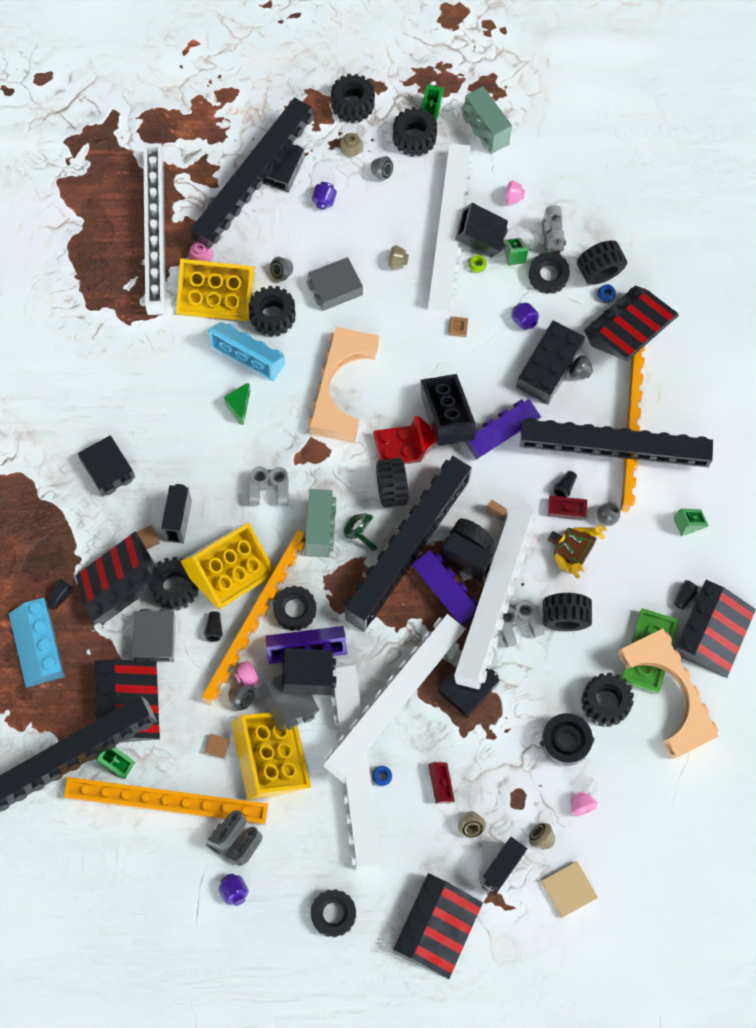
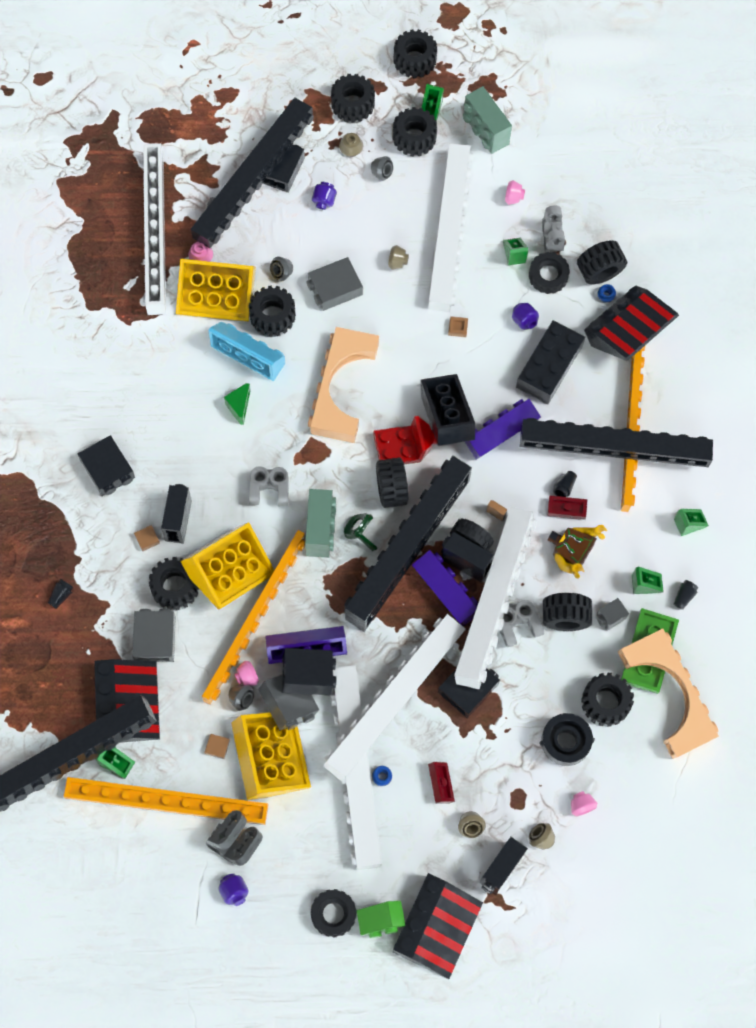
medium azure slope [9,598,65,688] -> none
black slope [76,531,164,624] -> none
black cone [203,611,223,642] -> none
black tyre [273,585,316,631] -> none
black brick [455,202,508,258] -> none
lime plate [469,255,487,273] -> none
tan tile [541,861,598,918] -> none
dark grey cone [569,355,593,380] -> none
dark grey piece [597,502,621,526] -> none
black slope [674,579,756,678] -> none
none -> bright green brick [356,901,405,939]
none -> black tyre [393,29,437,78]
none -> dark grey brick [596,598,629,631]
none -> green slope [631,566,664,594]

